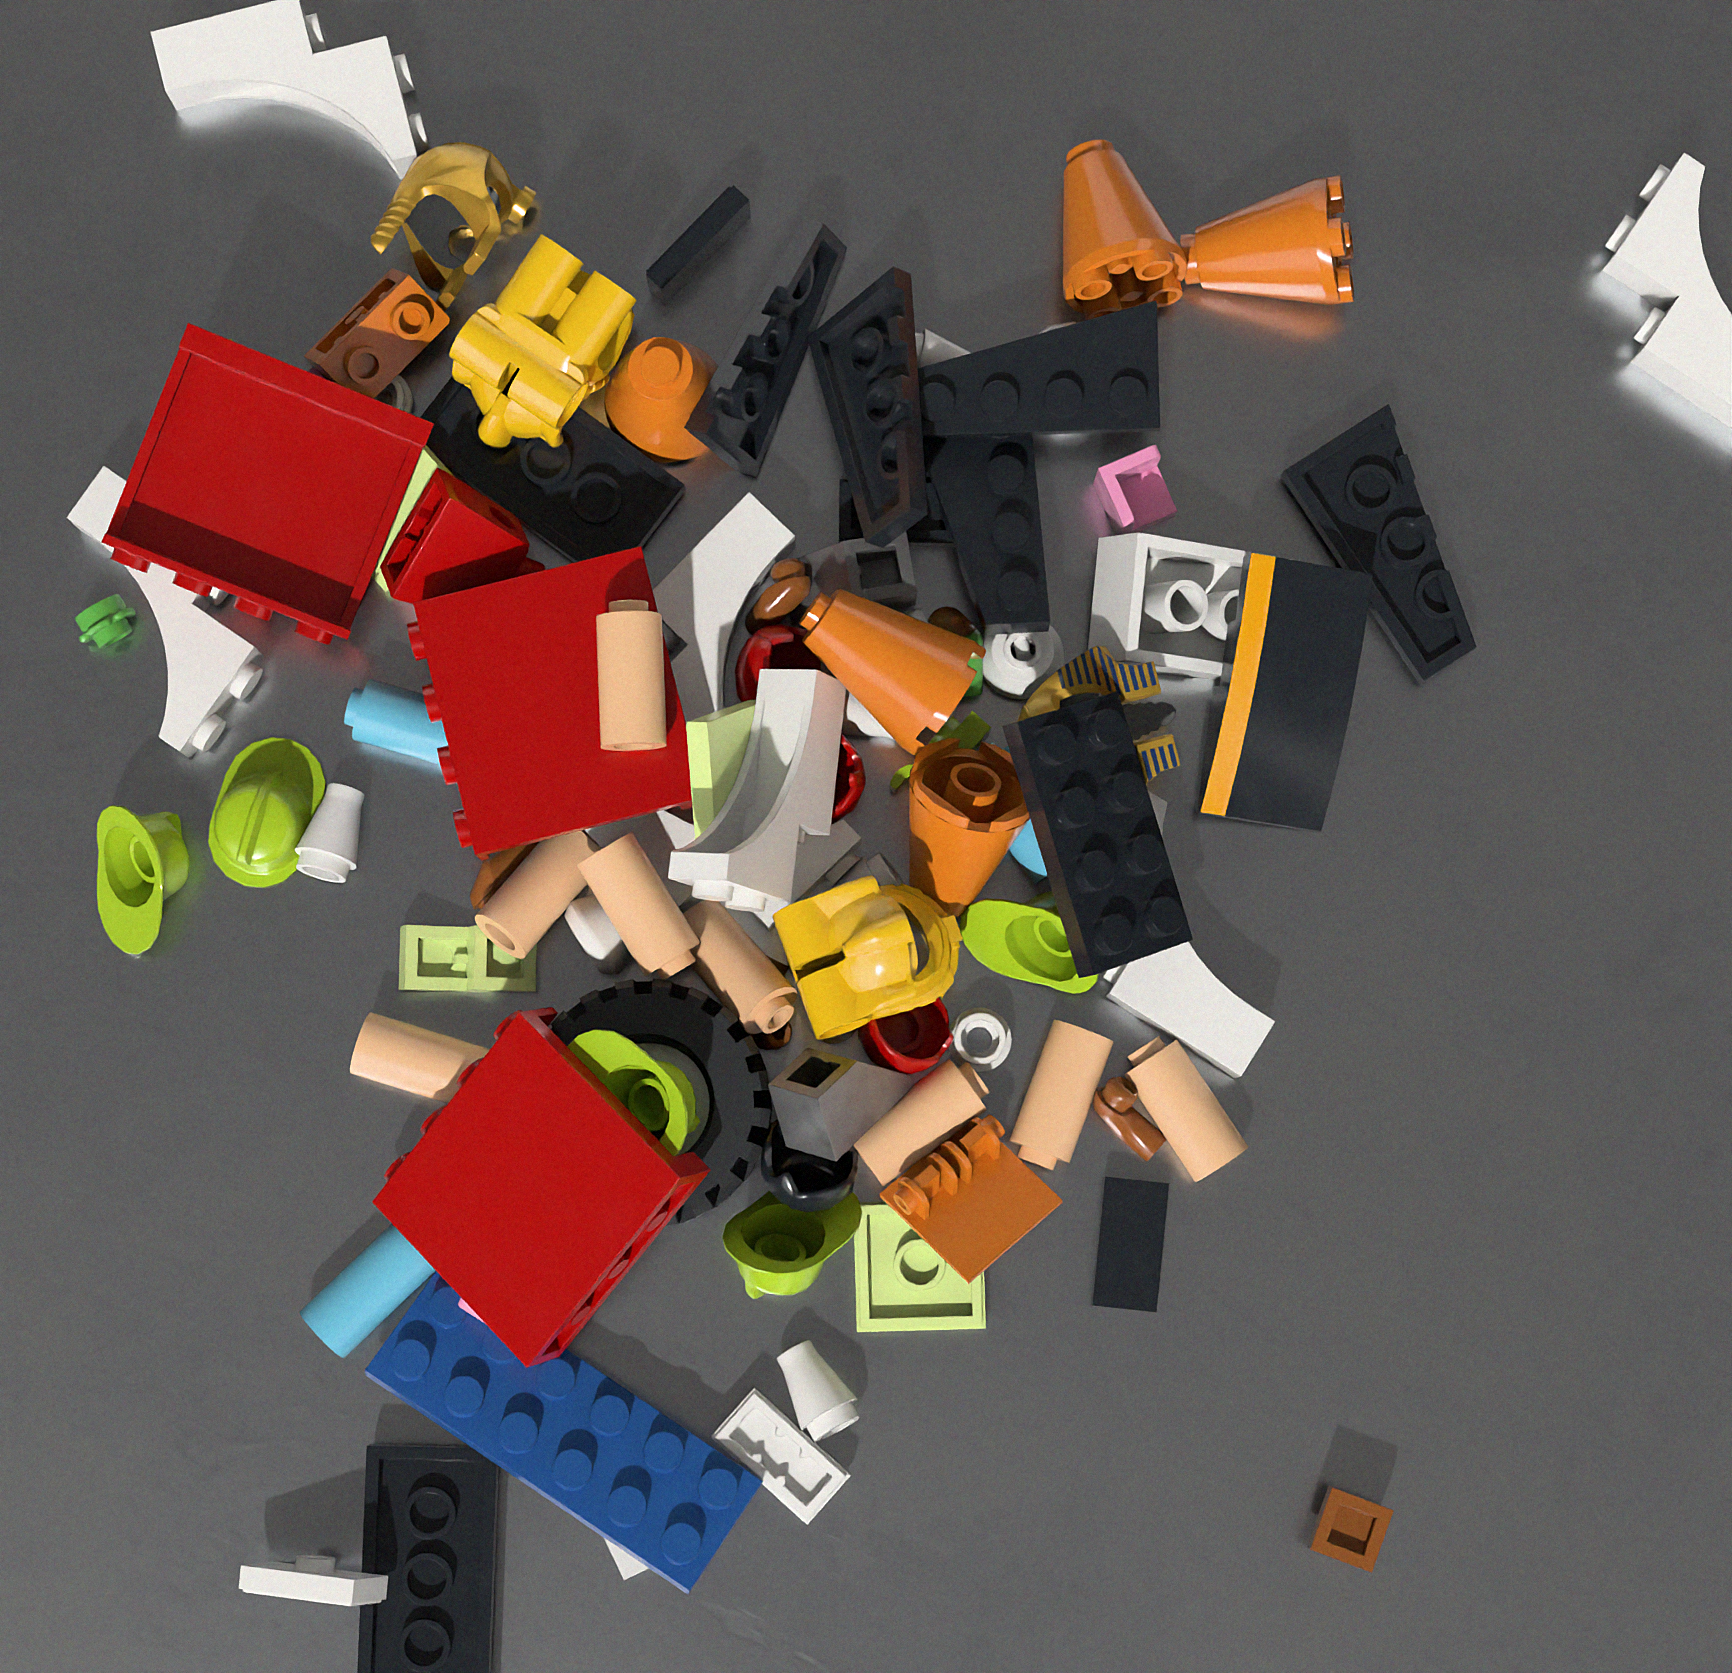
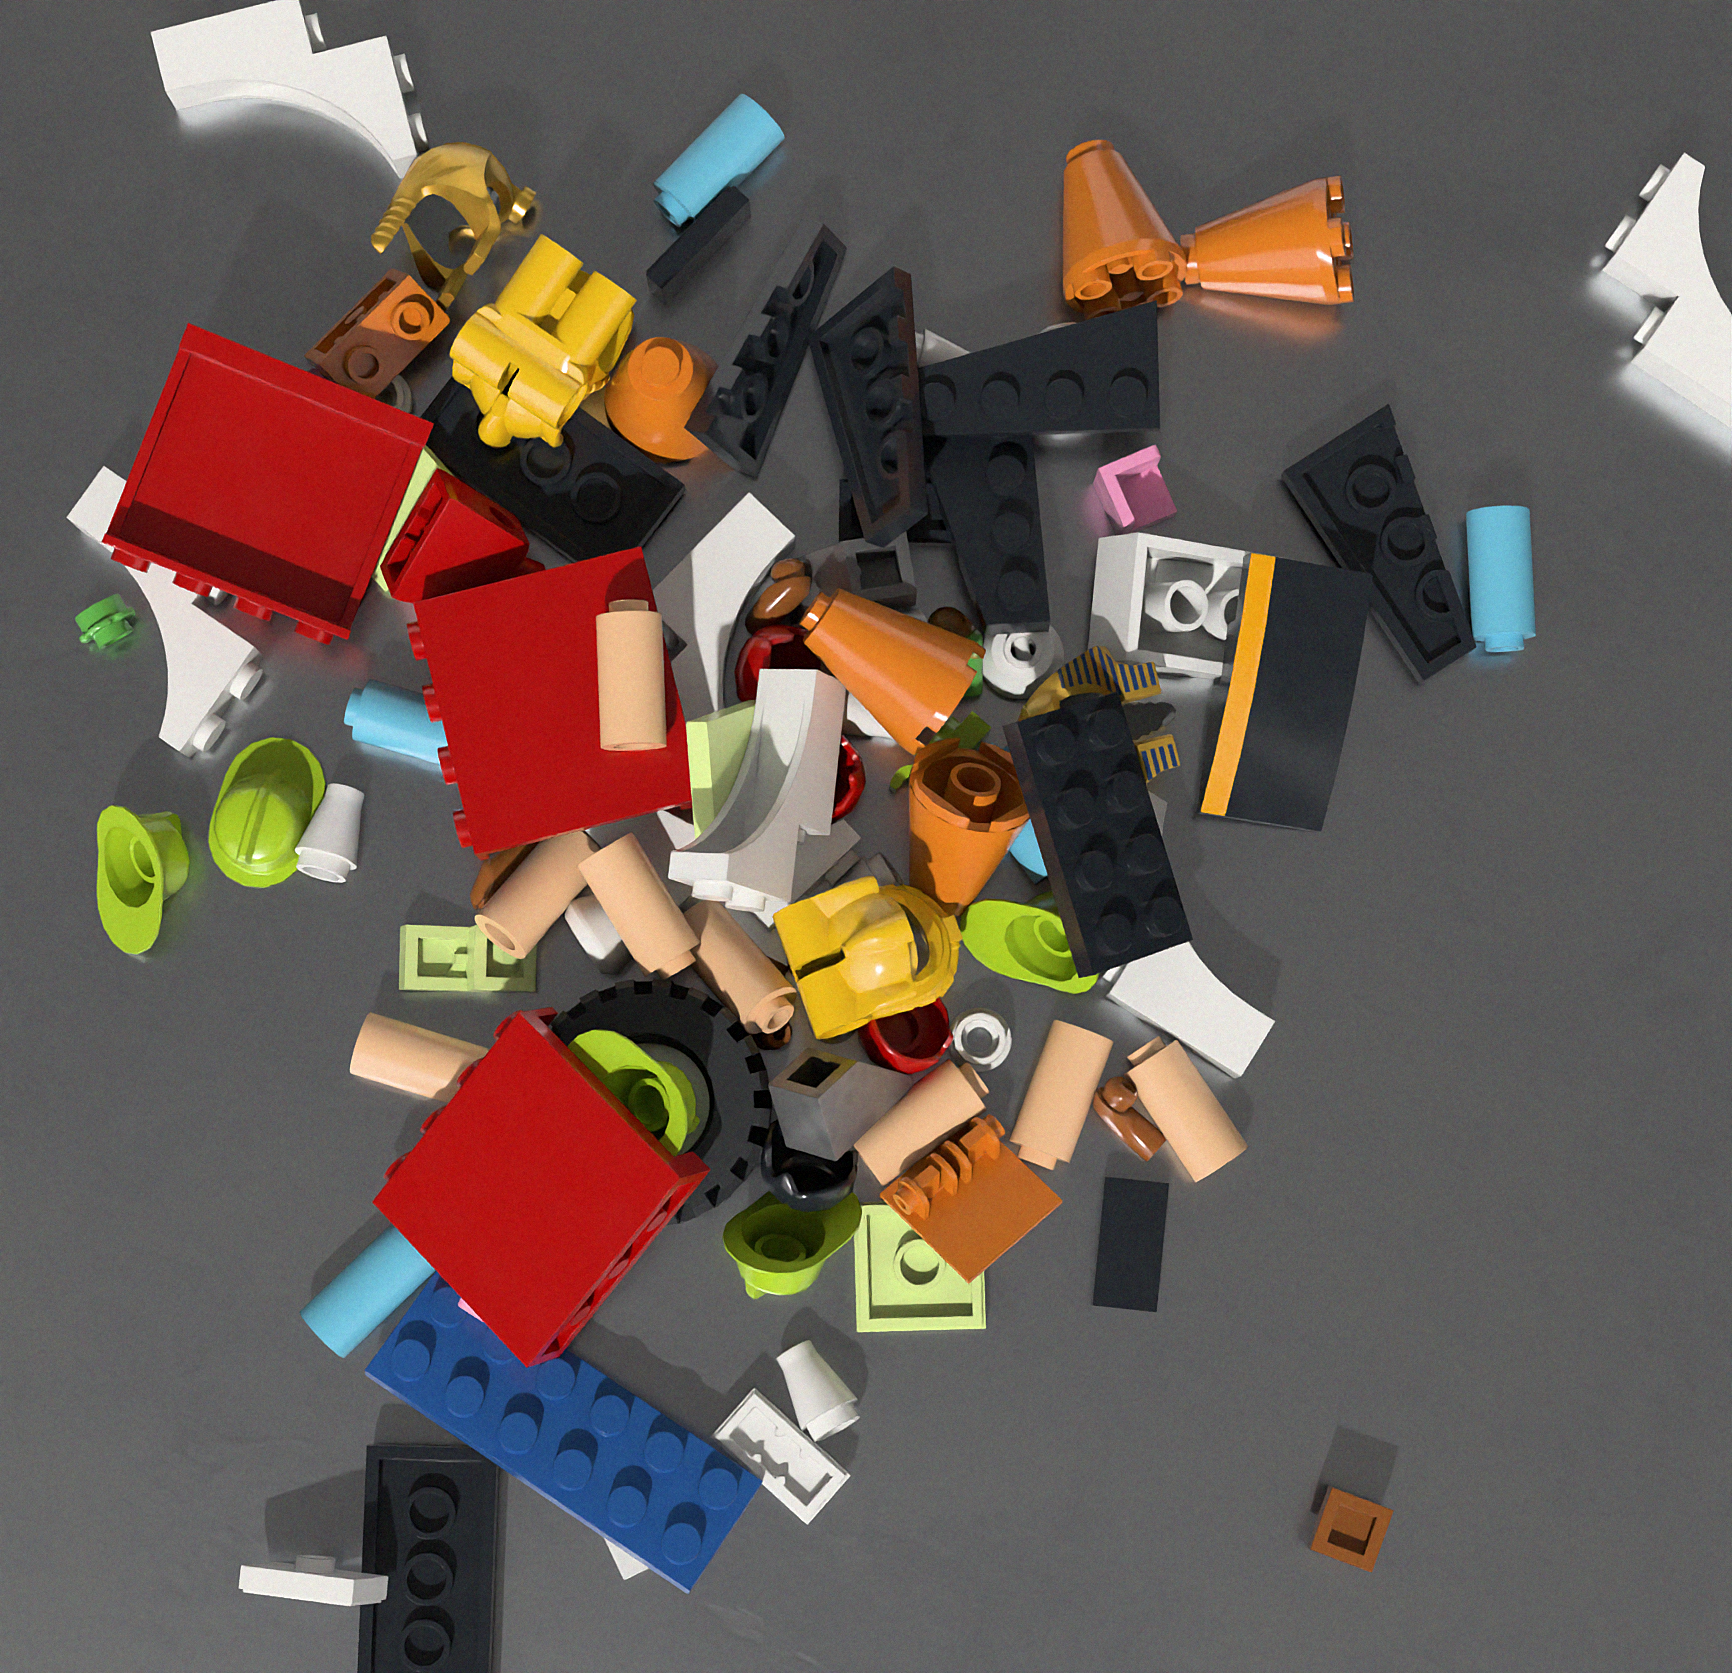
none -> medium azure brick [653,93,785,227]
none -> medium azure brick [1466,506,1536,652]

